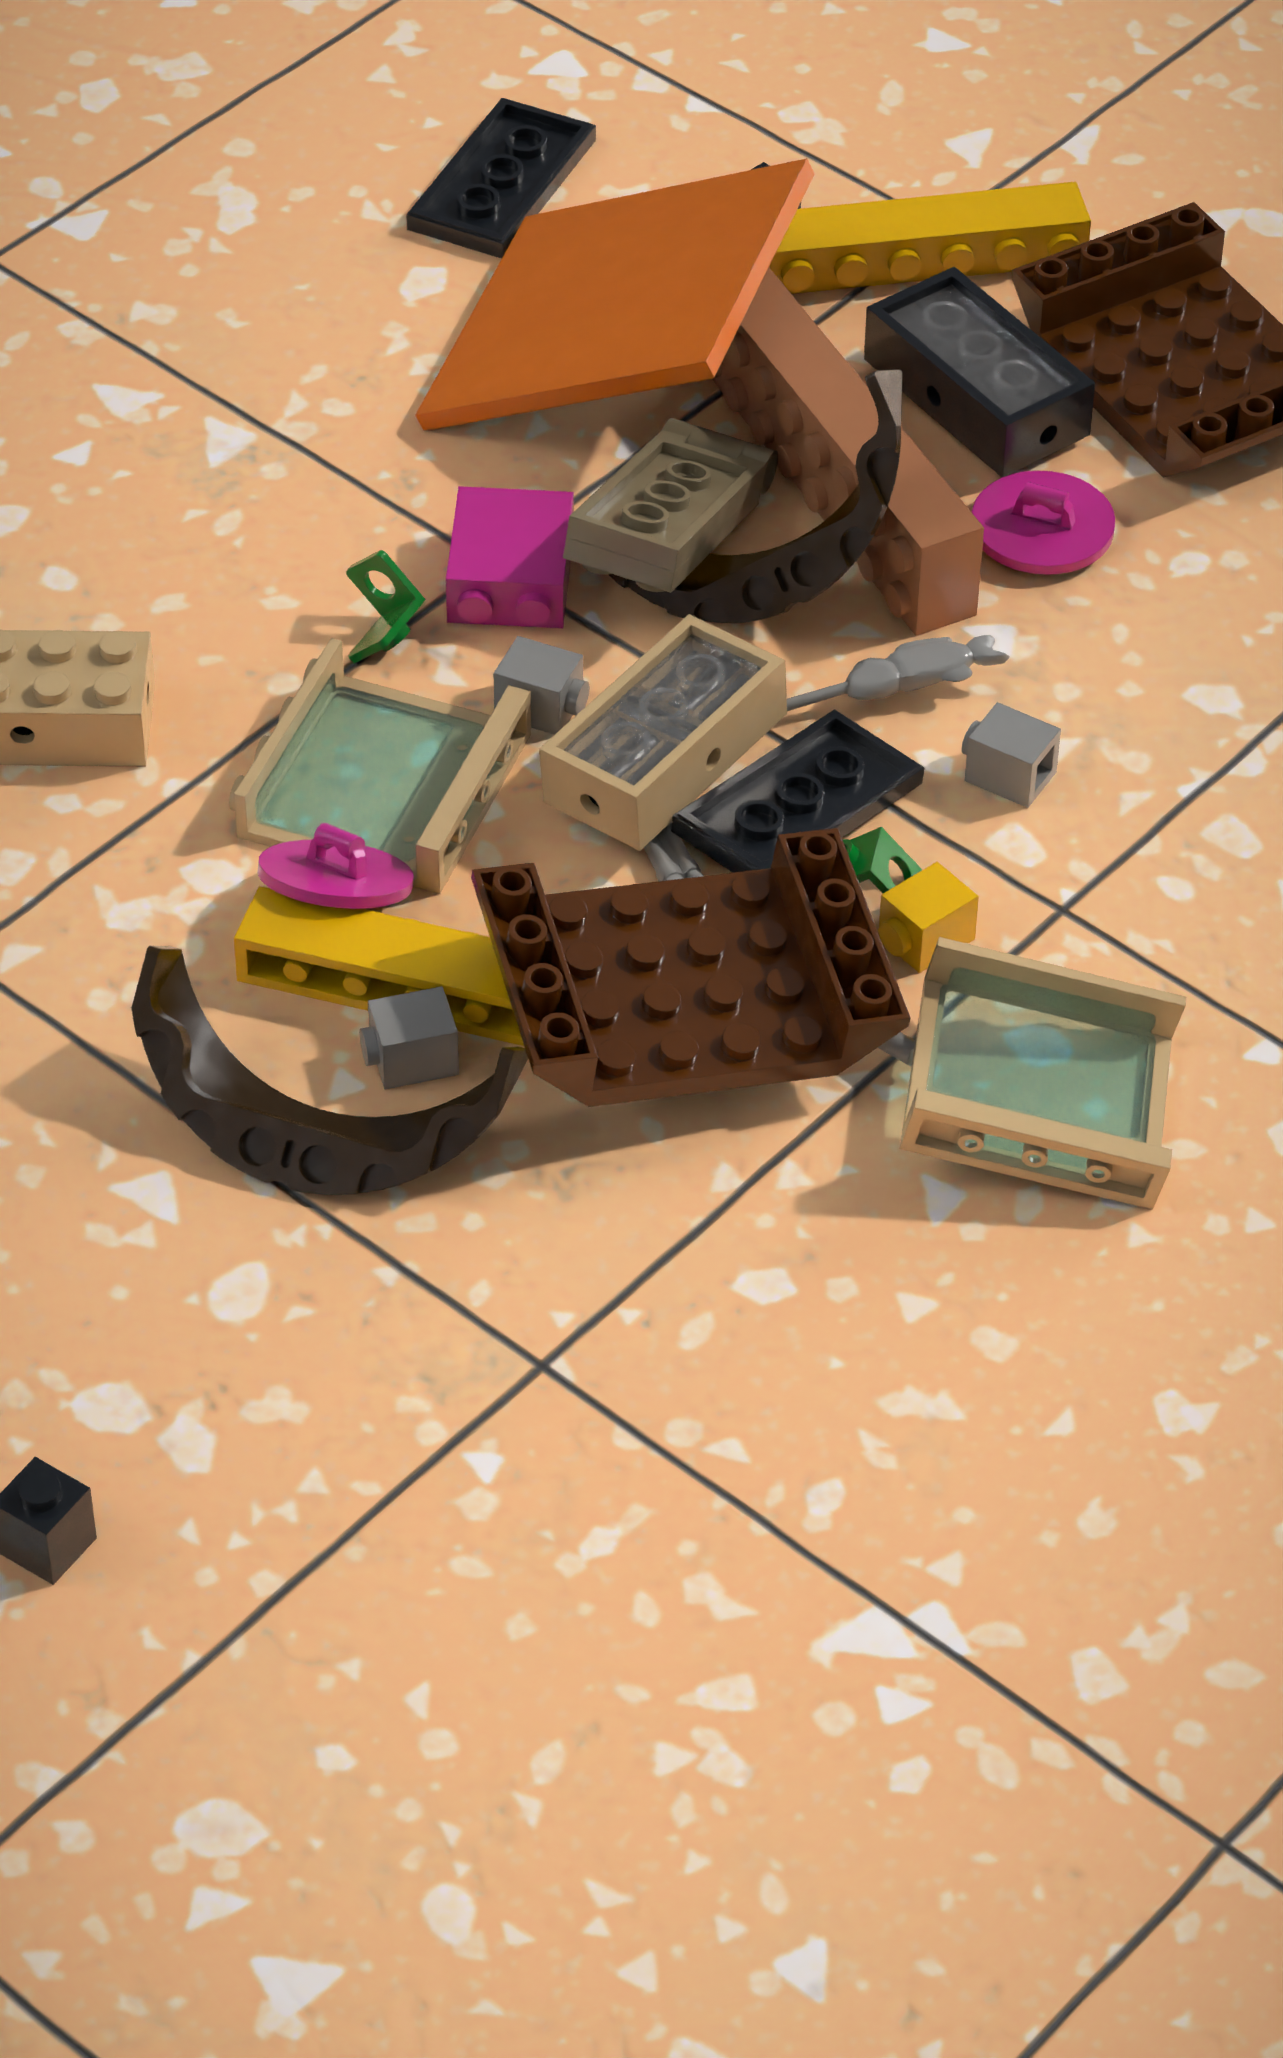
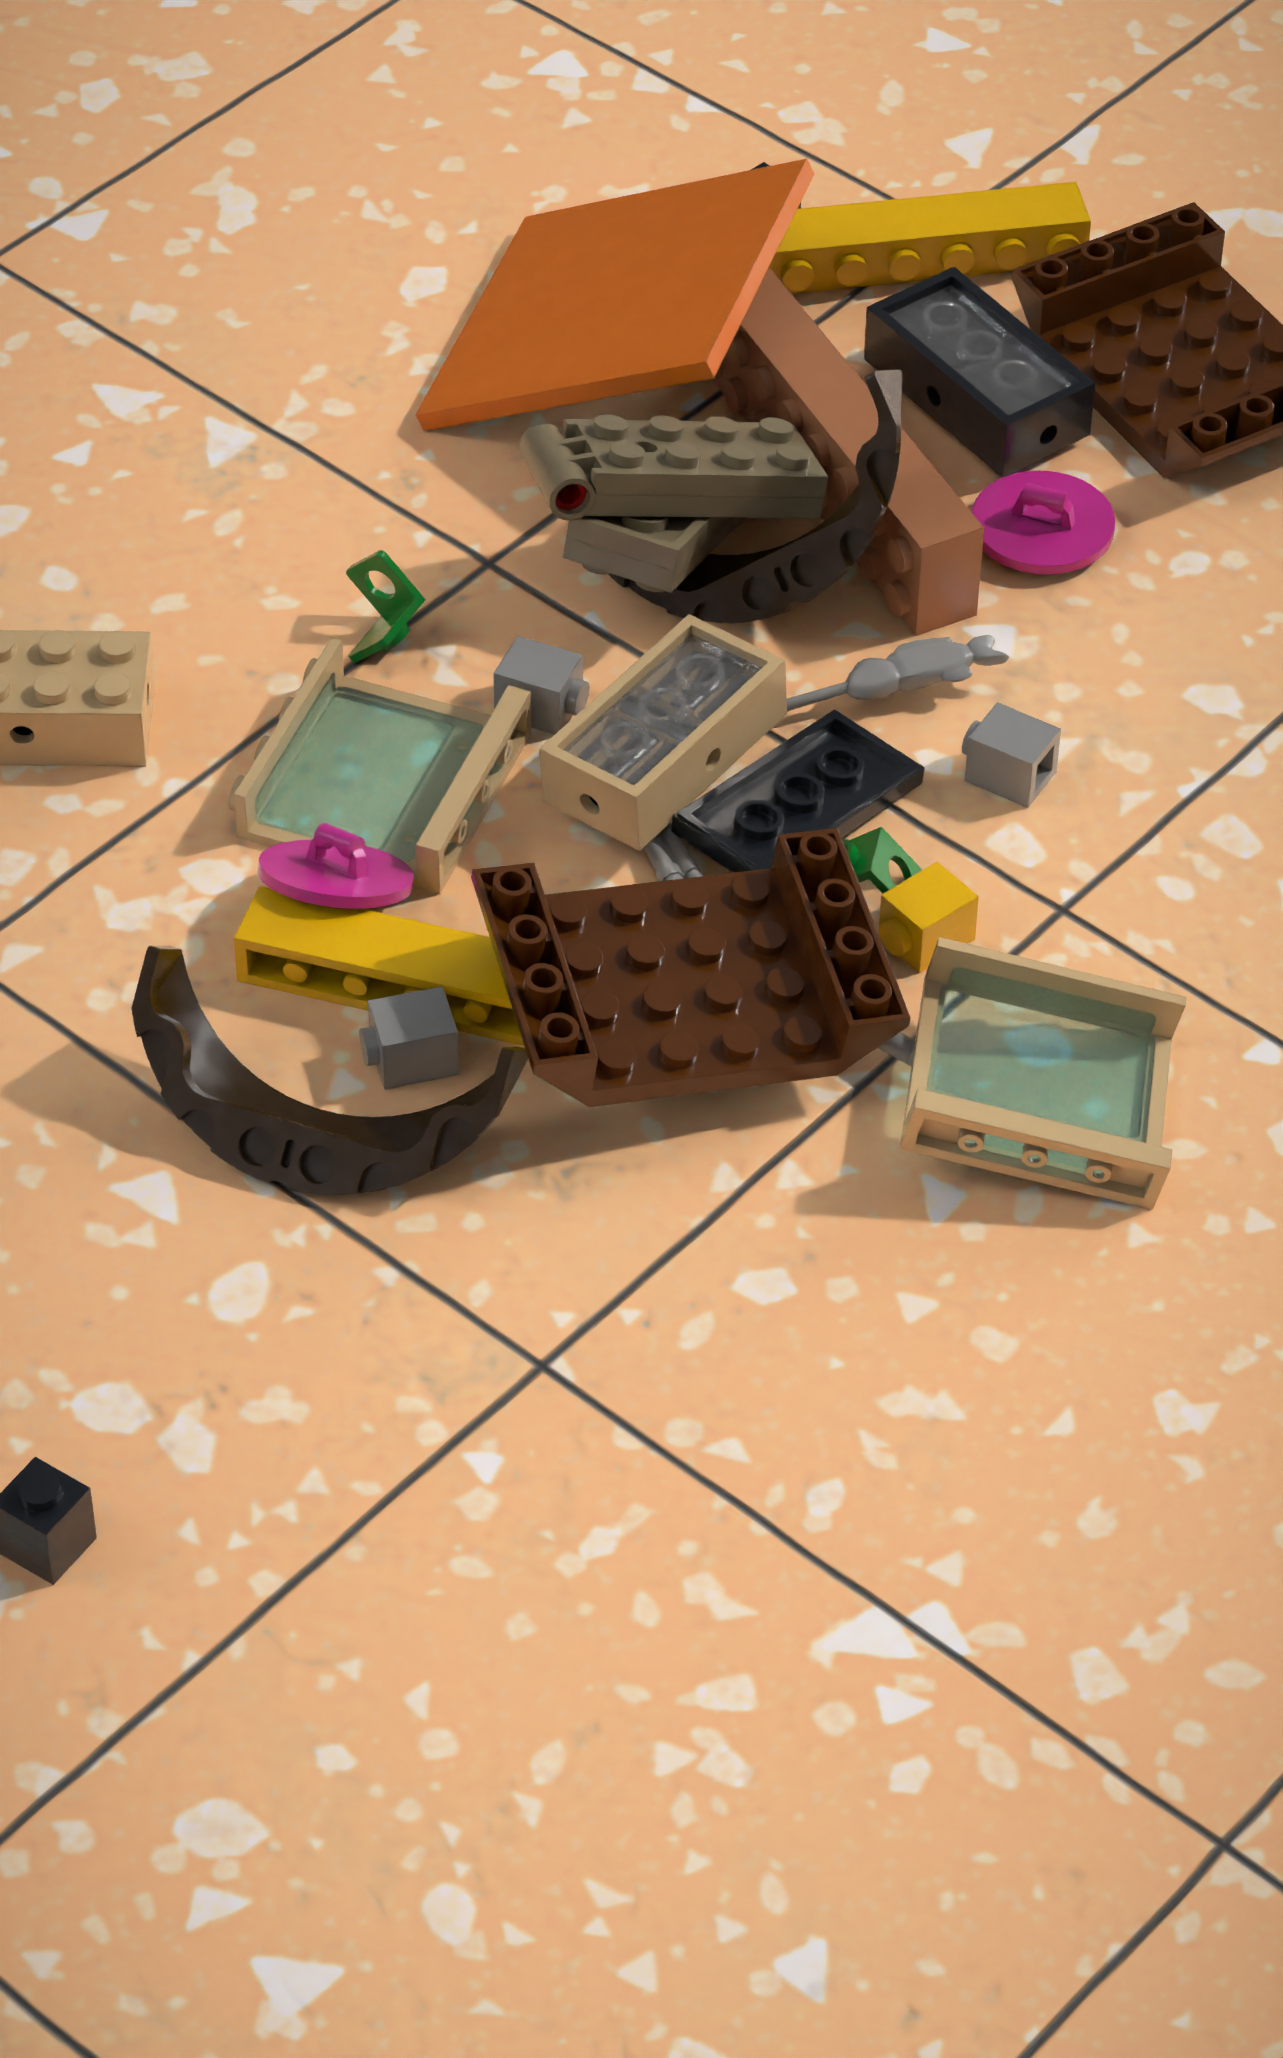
black tile [406,98,596,259] -> none
dark pink brick [446,486,574,629] -> none
none -> dark tan hinge [519,414,828,521]

